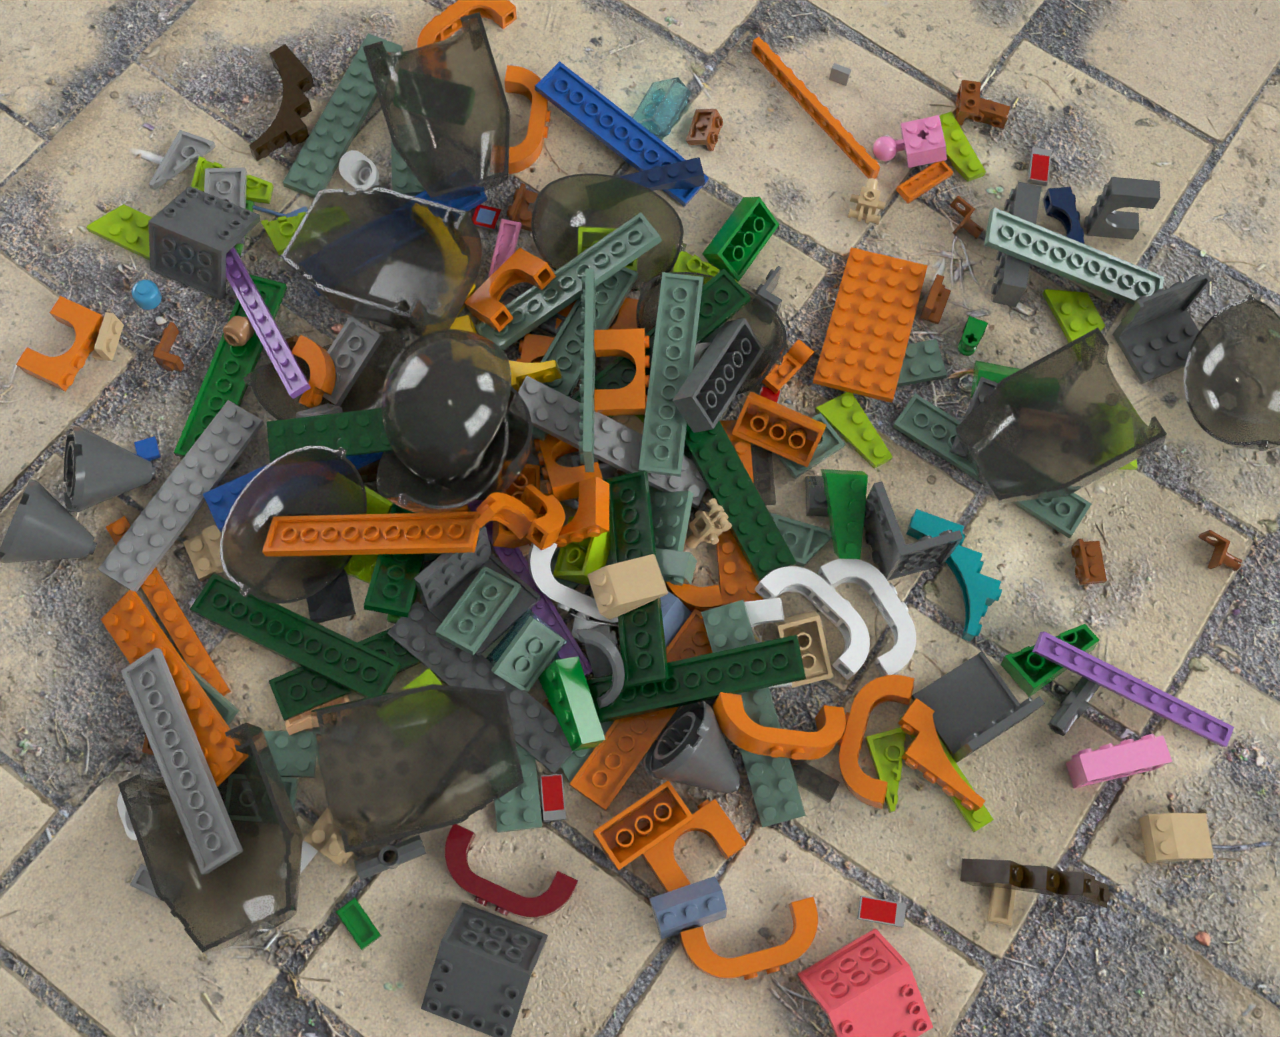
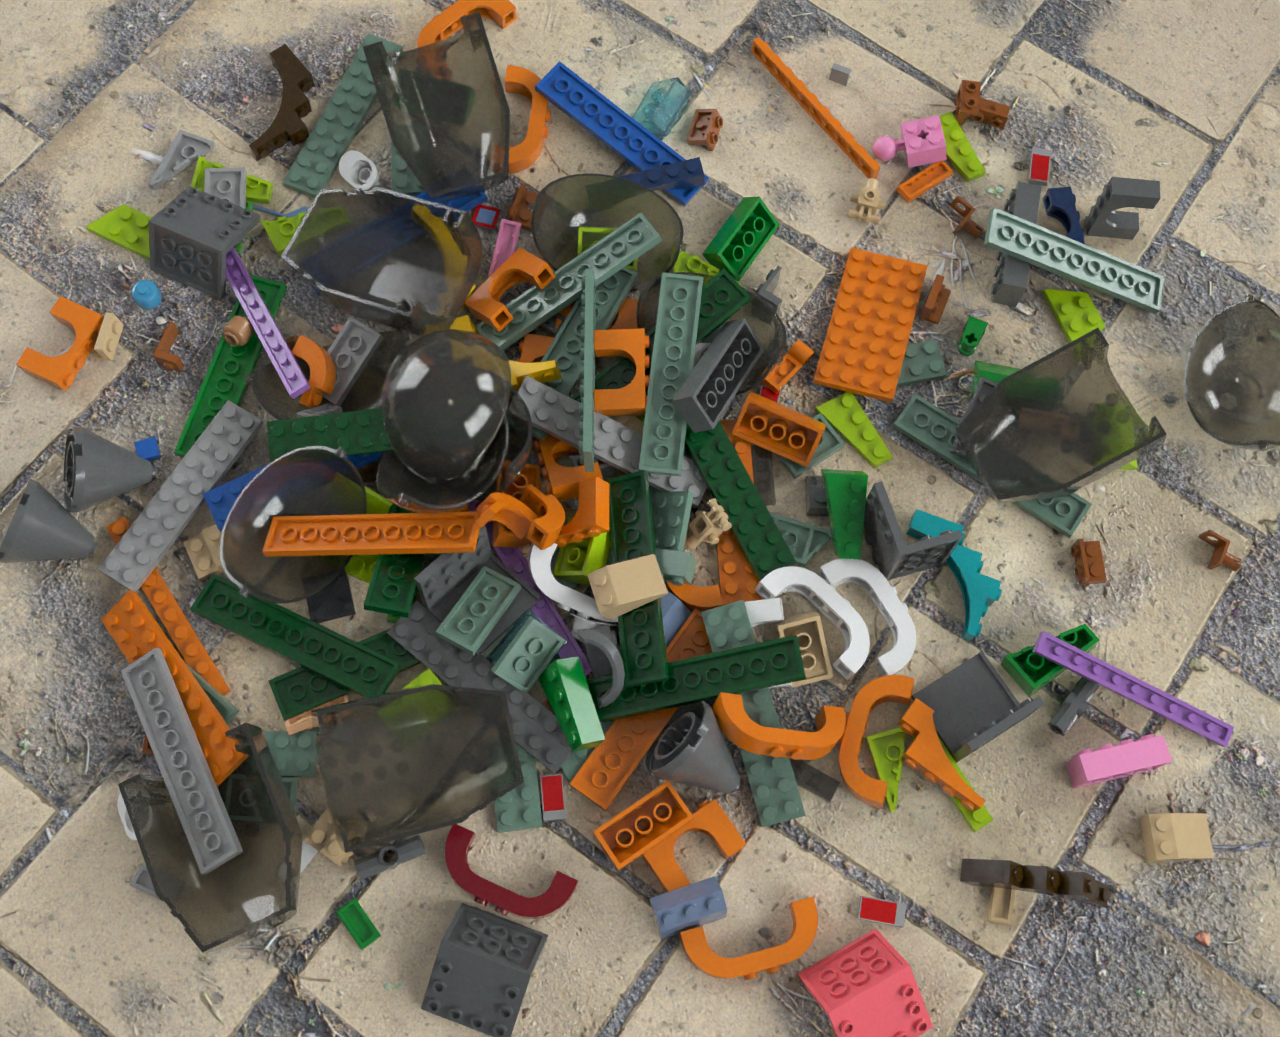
dark grey bracket [1112,273,1213,384] -> none

